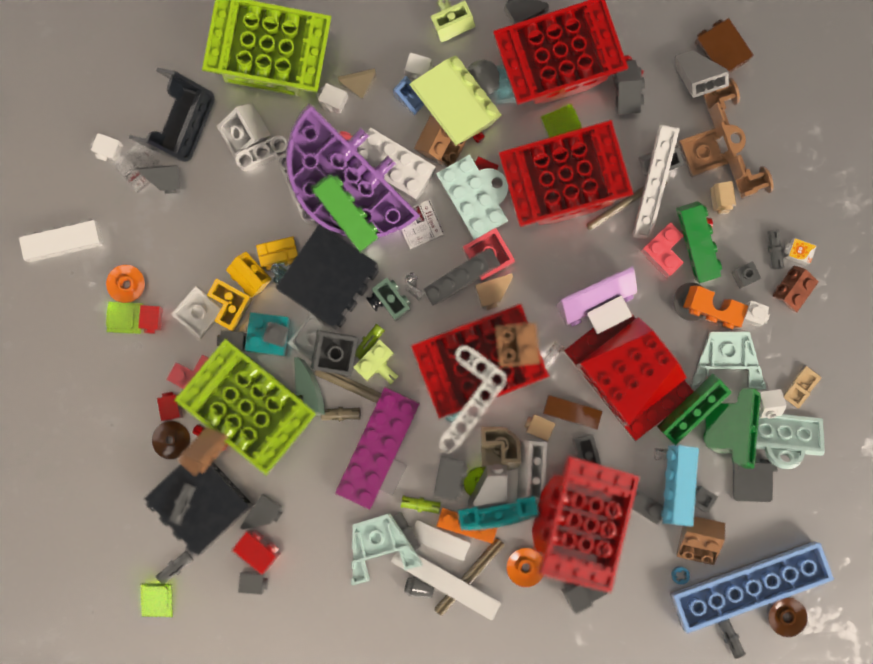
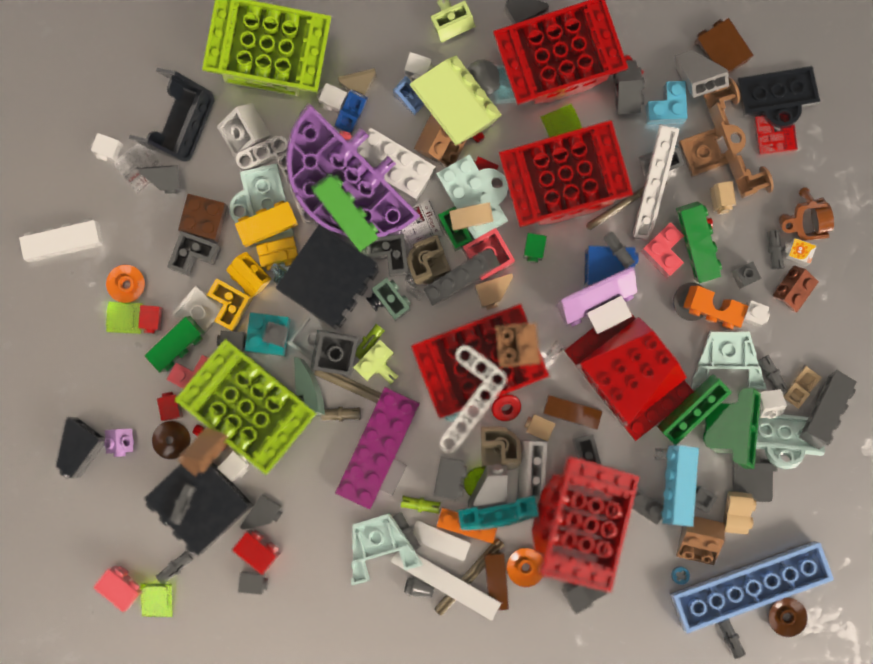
none -> black slope [56,417,105,479]
none -> coral brick [93,566,142,613]
none -> lavender brick [104,429,134,457]
none -> green brick [144,316,206,373]
none -> dark grey brick [167,231,220,276]
none -> reddish brown brick [178,194,228,243]
none -> white brick [218,451,249,481]
none -> light aqua plate [229,163,295,245]
none -> yellow brick [235,201,299,247]
none -> blue slope [334,89,368,134]
none -> dark grey brick [367,234,409,277]
none -> dark tan brick [407,235,451,285]
none -> green brick [438,206,473,252]
none -> tan slope [449,203,494,230]
none -> reddish brown slope [484,552,509,611]
none -> red piece [491,394,521,421]
none -> green brick [523,233,547,263]
none -> blue slope [584,246,639,289]
none -> dark grey axle [604,232,635,269]
none -> medium azure brick [645,81,688,125]
none -> tan brick [723,491,756,535]
none -> black plate [737,66,820,128]
none -> red tile [754,114,798,155]
none -> dark grey pin [758,355,789,392]
none -> dark orange piece [779,187,834,241]
none -> dark grey brick [799,370,857,449]

